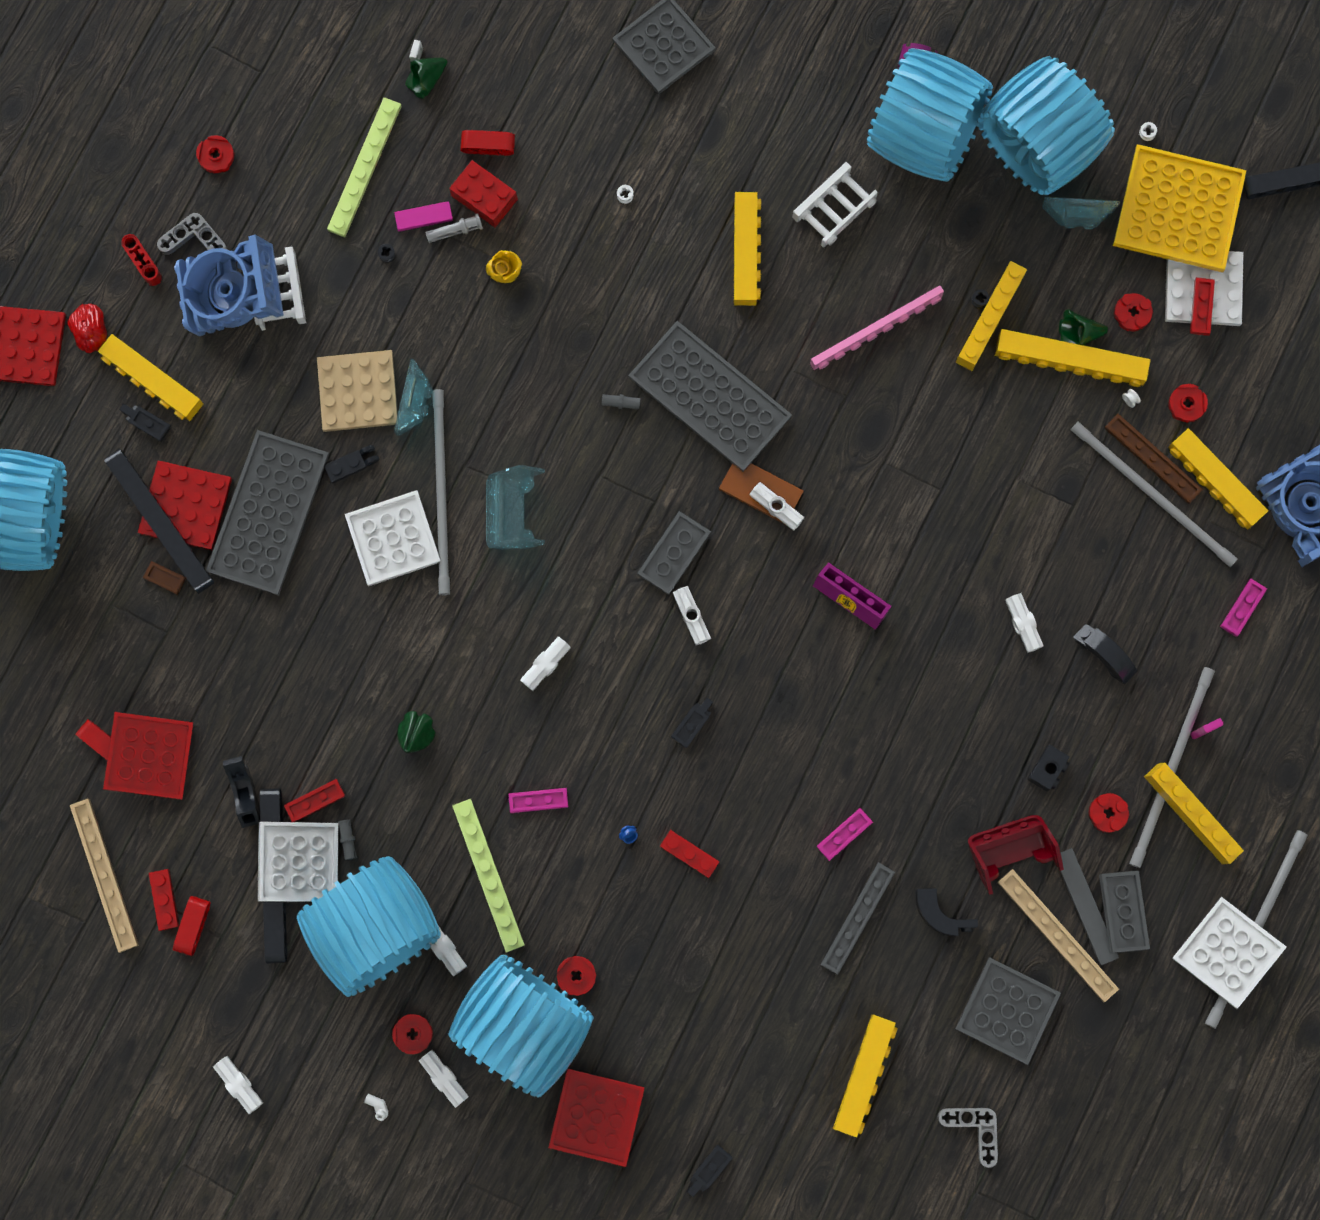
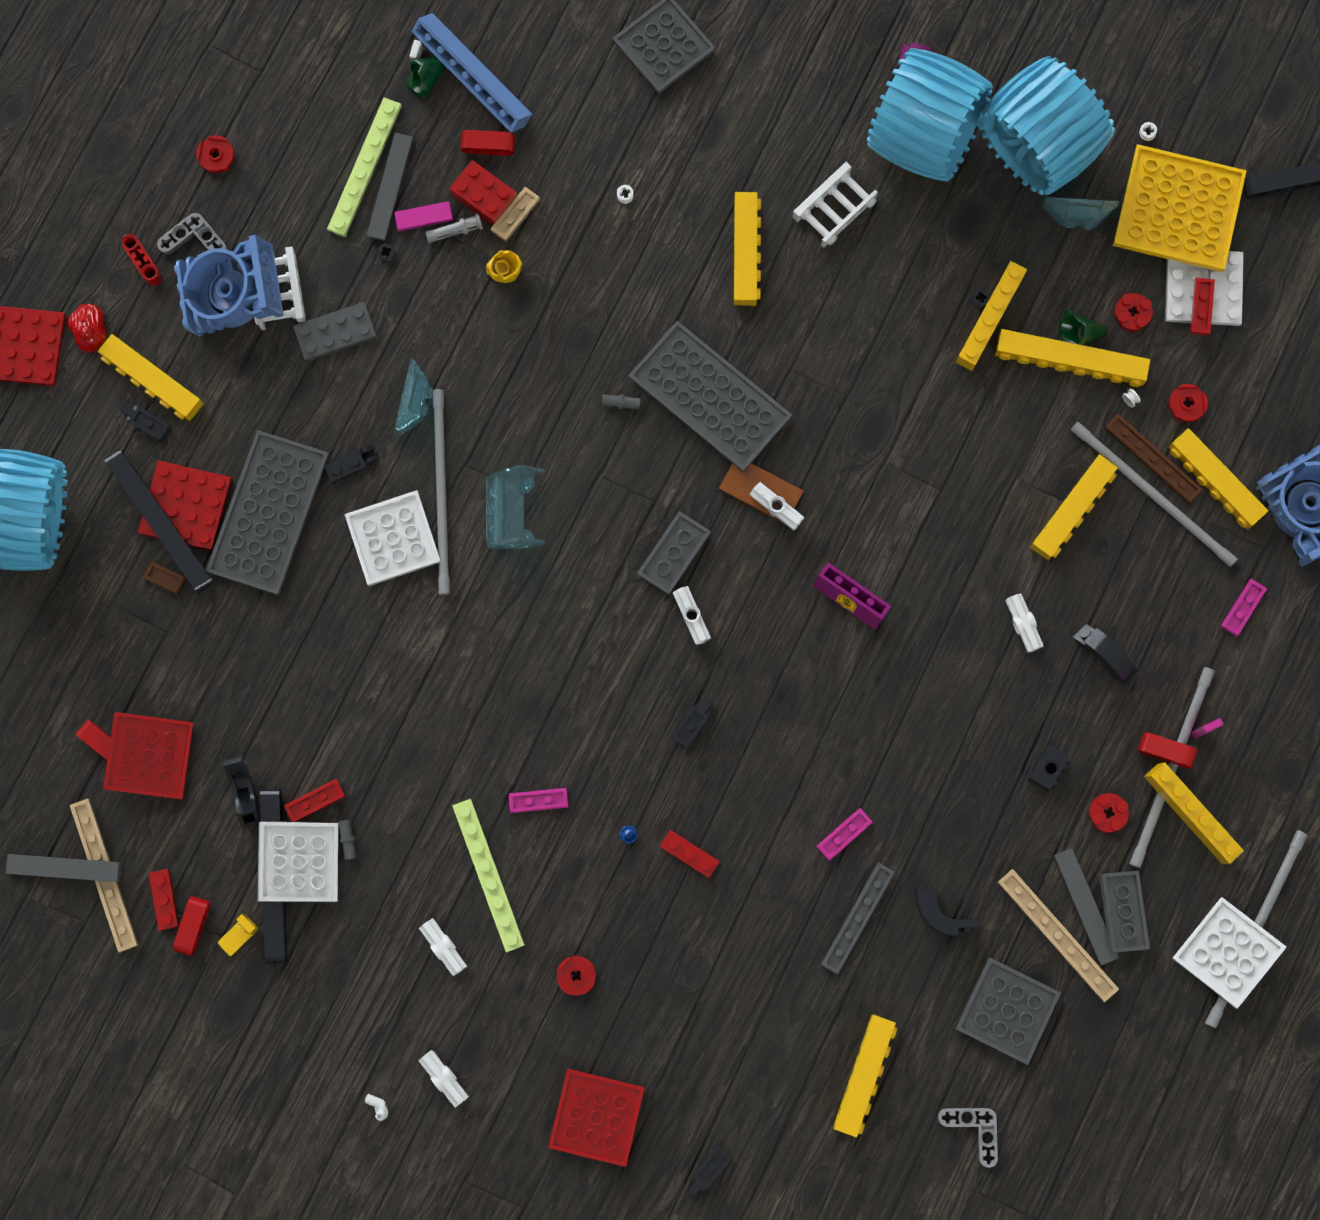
white piece [213,1056,263,1114] -> none
medium azure wheel [297,856,441,997] -> none
tan plate [317,350,399,432] -> none
red plate [392,1014,433,1054] -> none
dark green hat [397,711,436,753] -> none
medium azure wheel [448,955,593,1097] -> none
white piece [521,637,571,691] -> none
bright pink plate [810,286,944,370] -> none
dark red windscreen [968,815,1064,895] -> none
none -> dark grey tile [6,854,121,882]
none -> yellow bracket [218,914,259,956]
none -> dark grey plate [293,302,377,362]
none -> dark grey tile [367,133,413,242]
none -> medium blue brick [411,13,532,133]
none -> tan plate [491,187,540,242]
none -> yellow brick [1030,454,1118,560]
none -> red beam [1138,732,1198,769]

